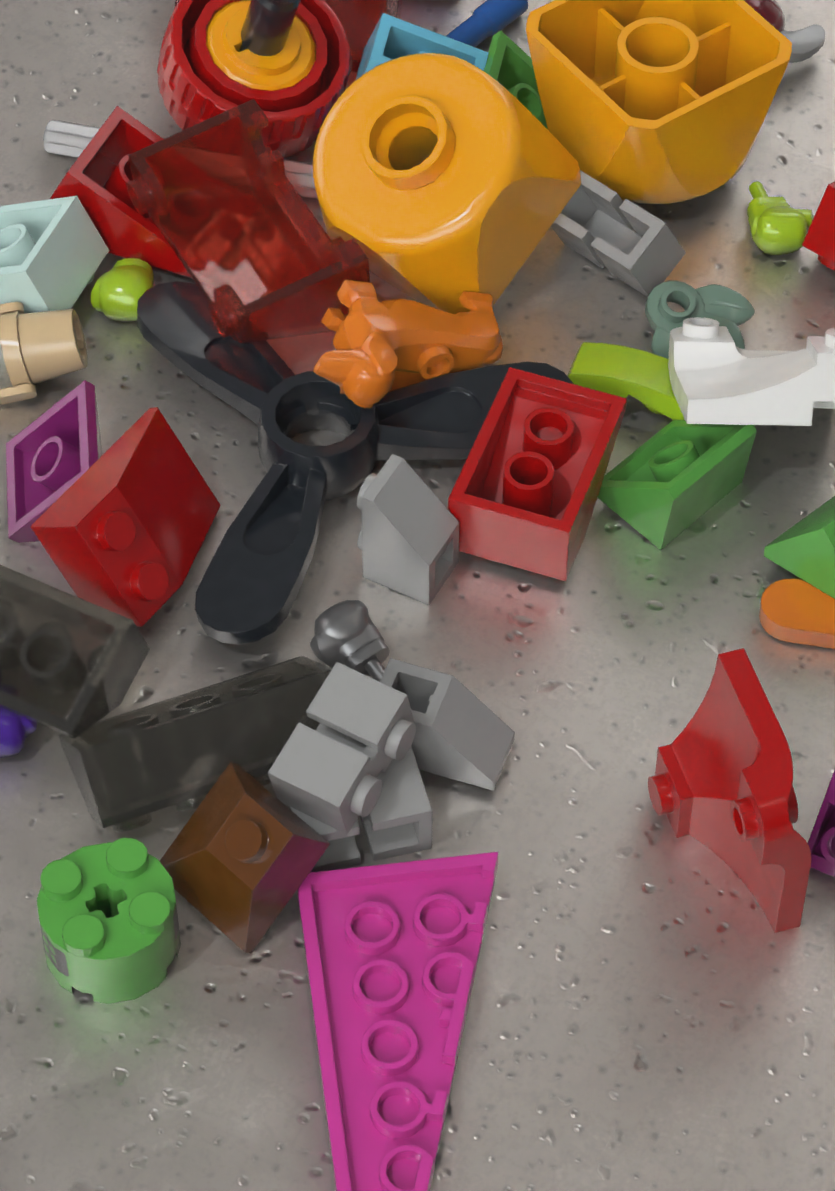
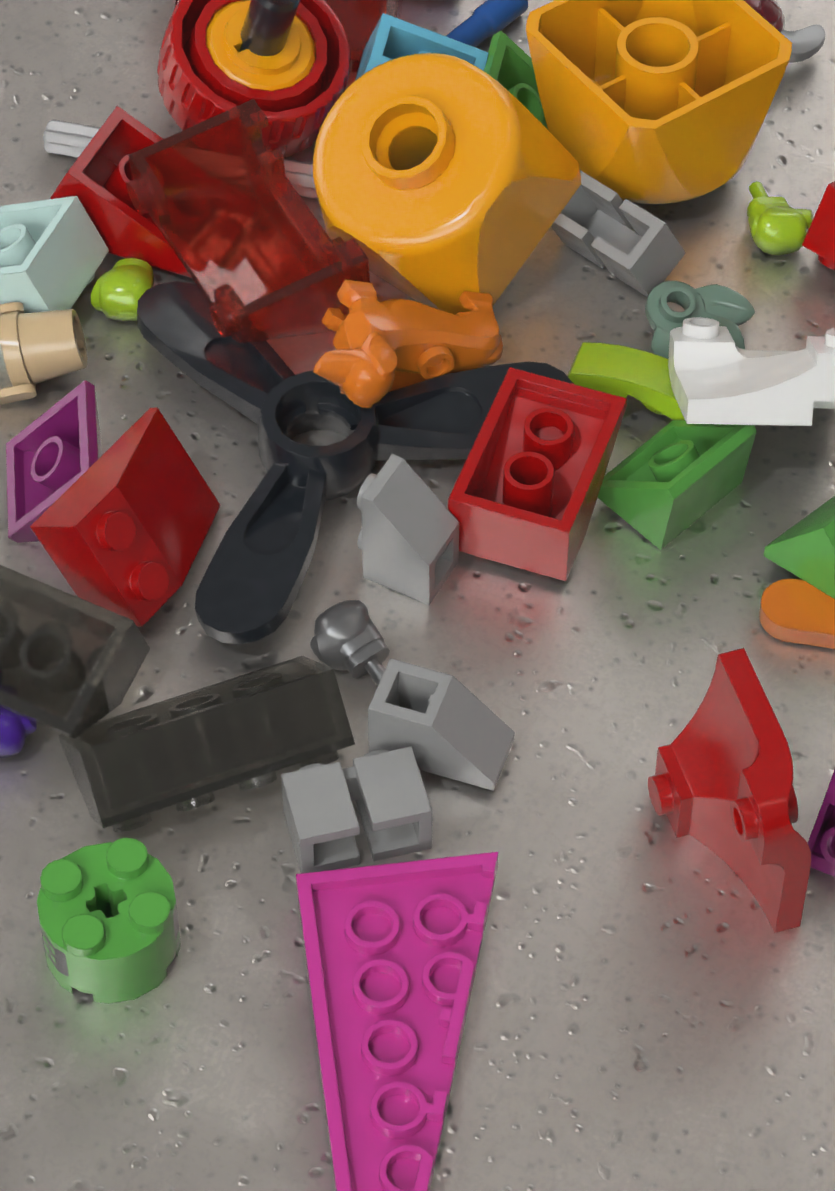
reddish brown slope [160,762,330,953] -> none
light grey piece [268,662,416,835] -> none

